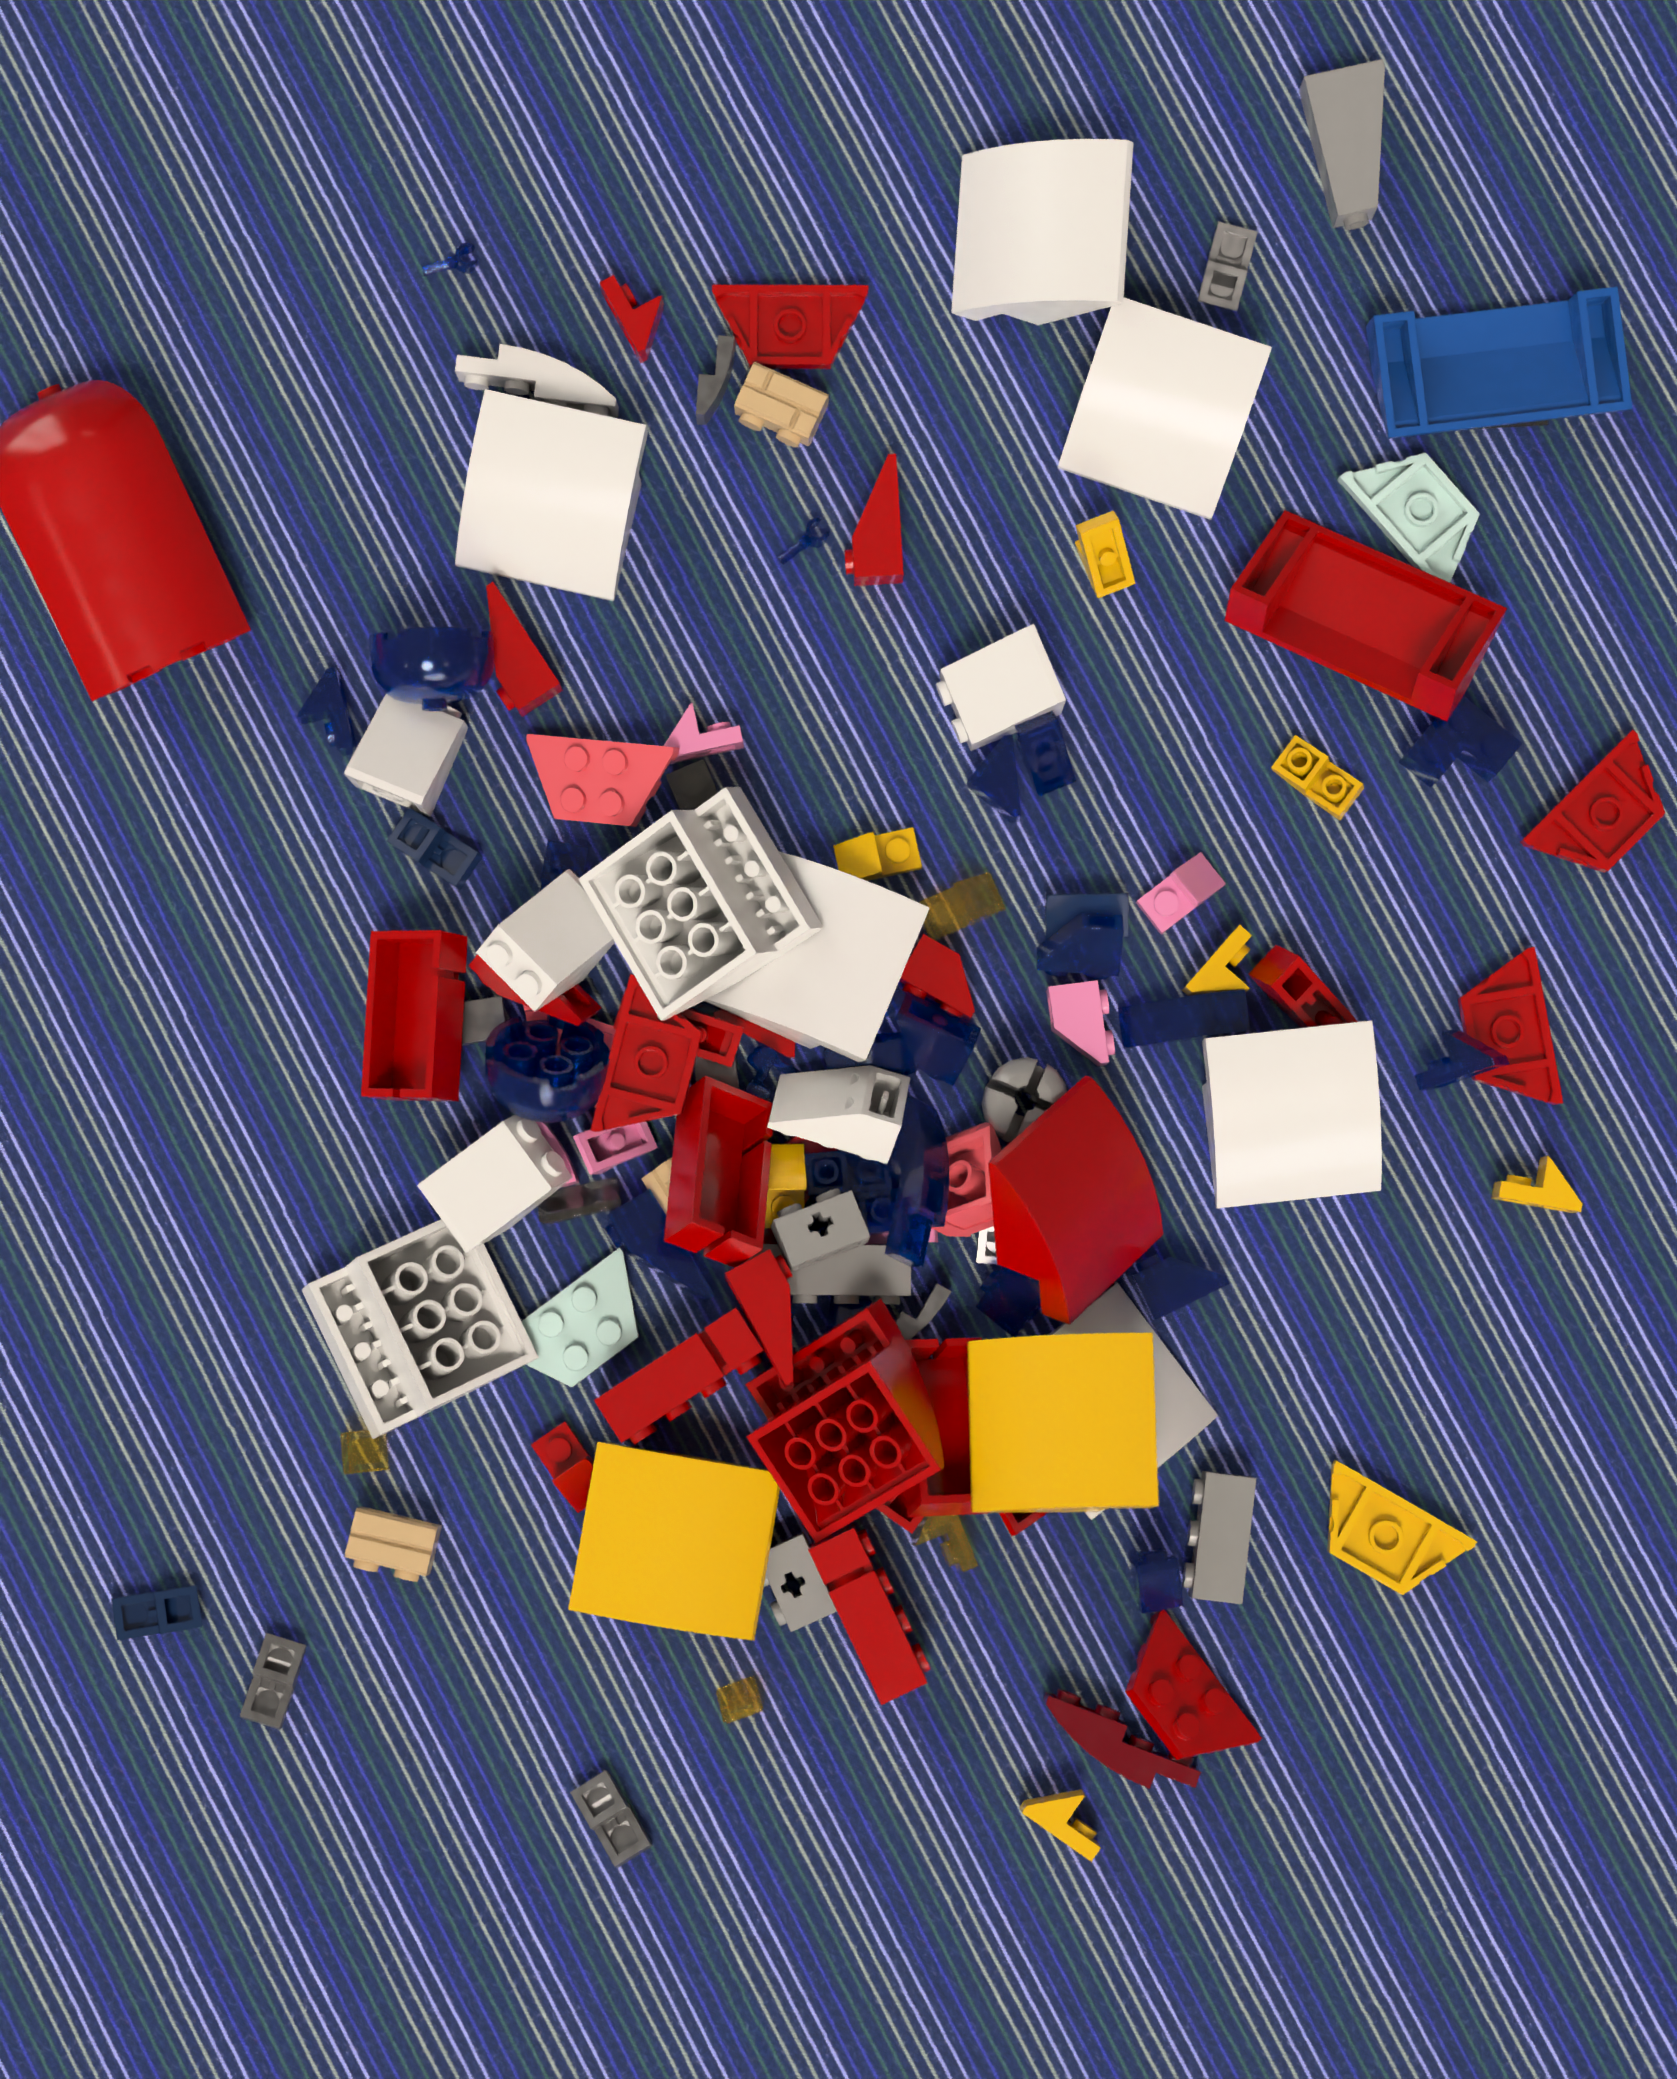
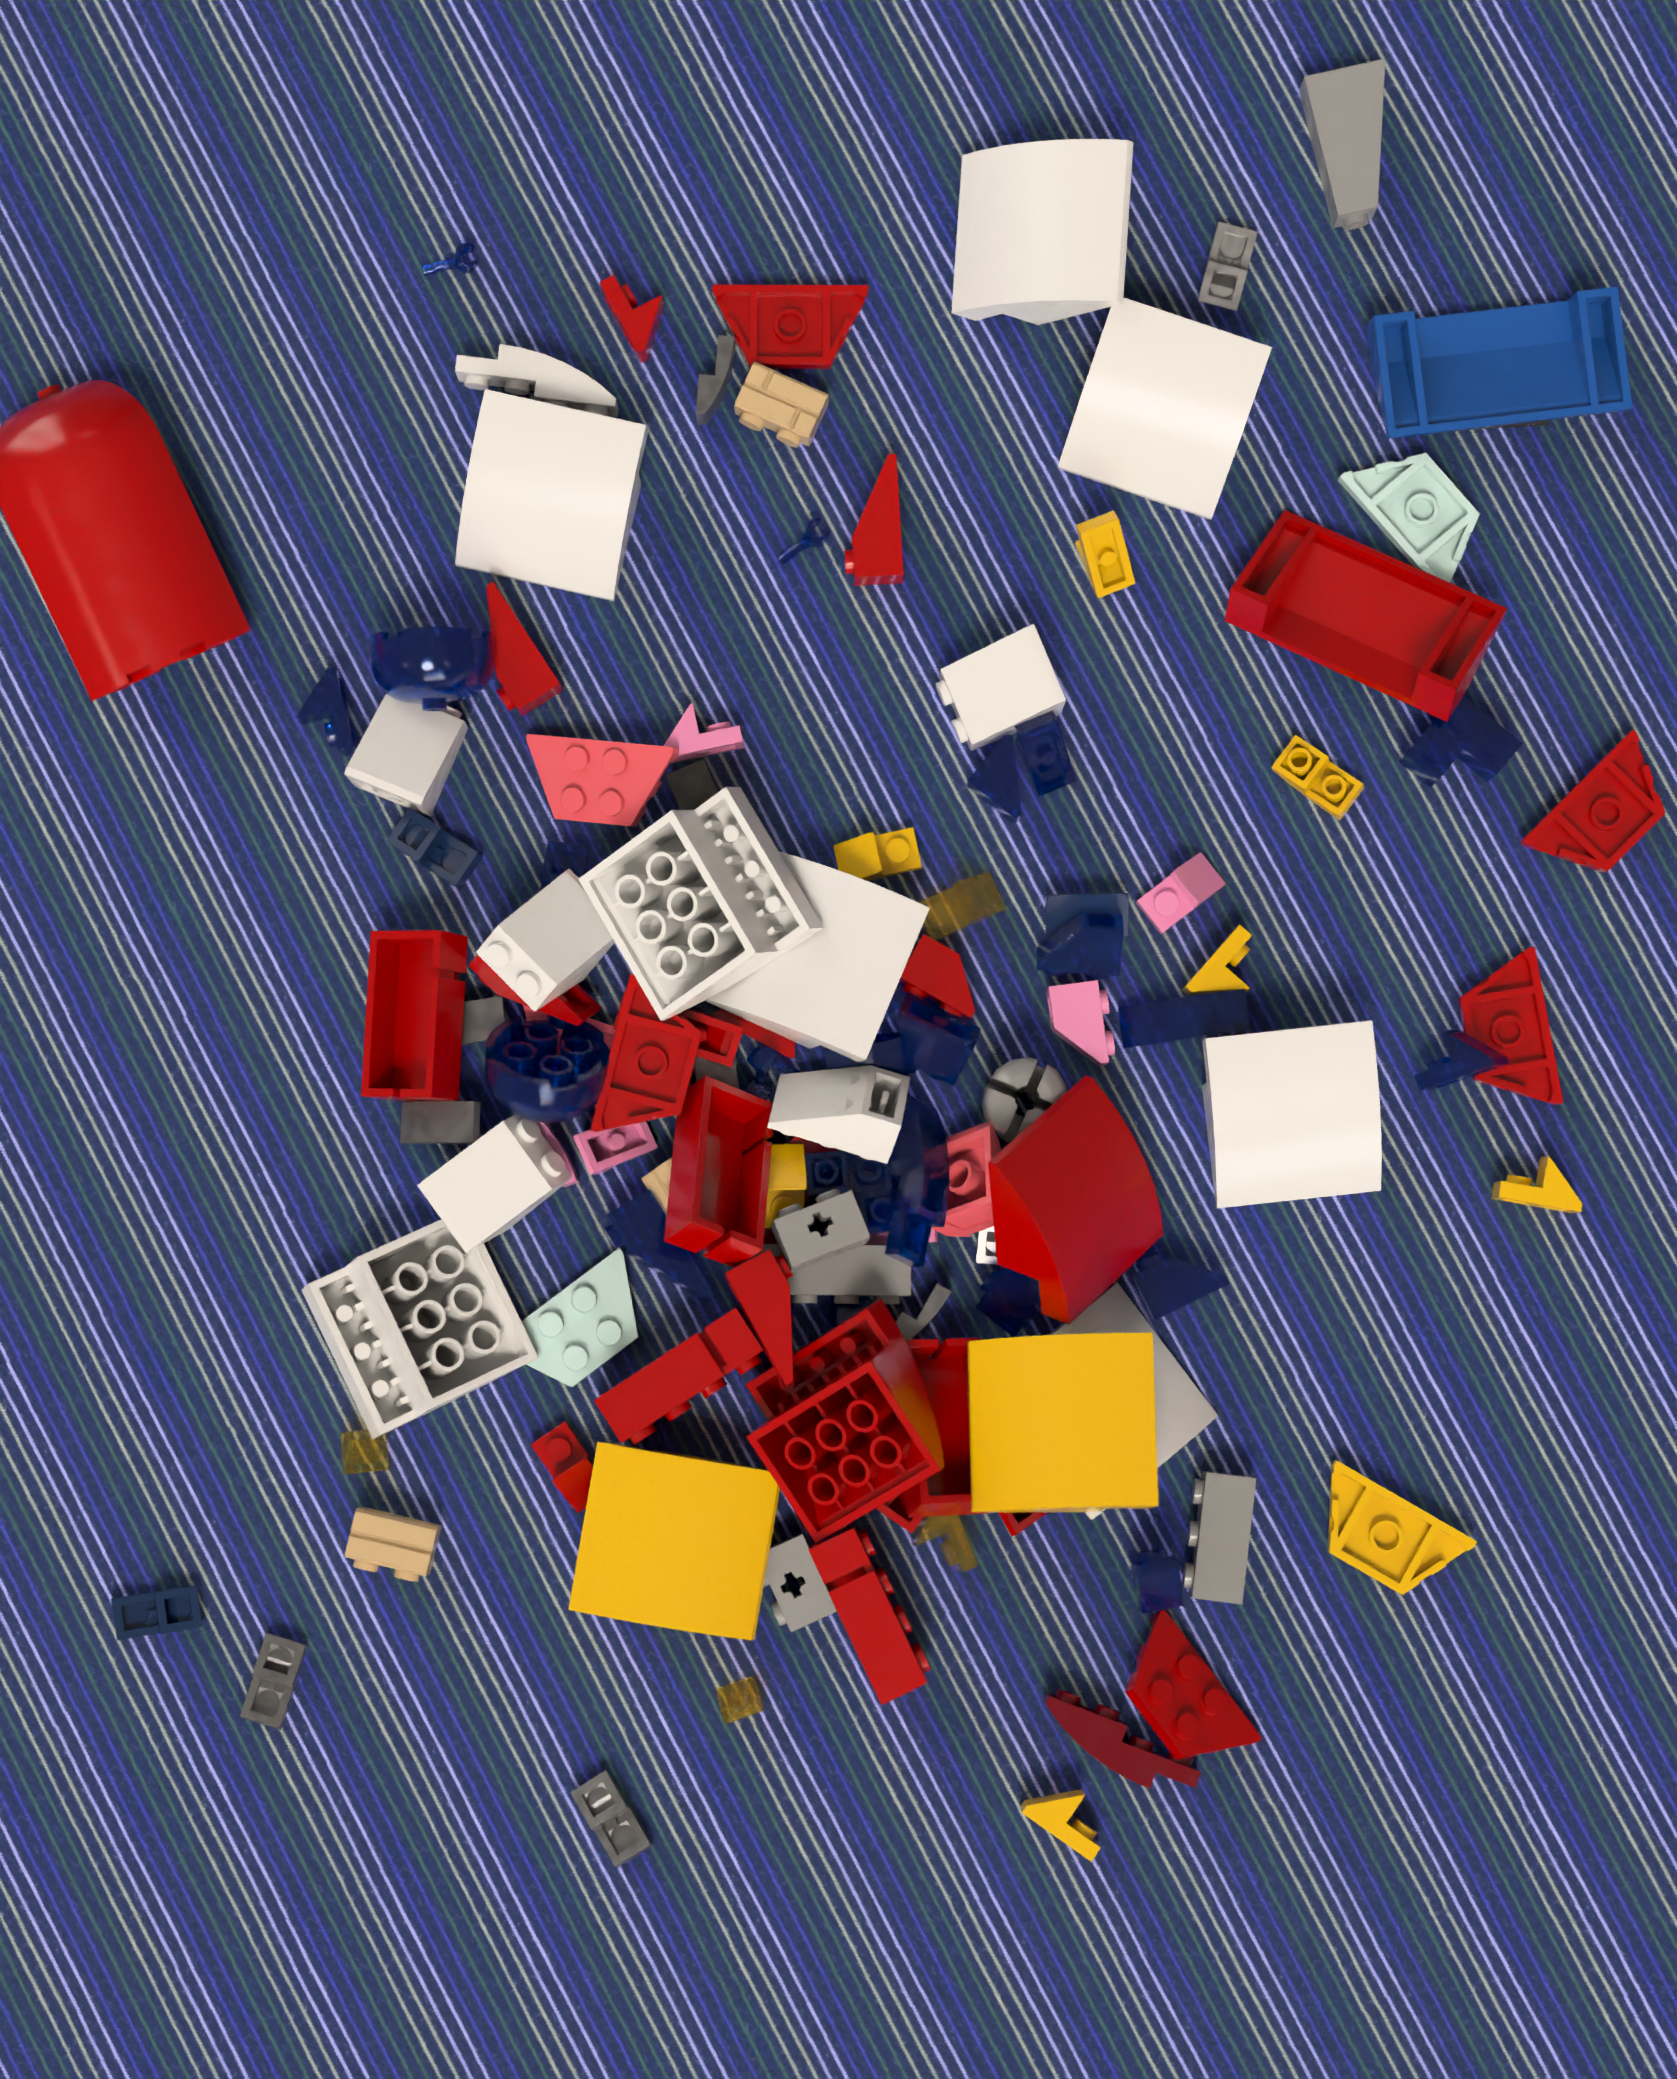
clear smoke slope [538,1177,624,1225] -> none
red slope [1248,945,1358,1028] -> none
none -> flat silver slope [400,1101,481,1144]

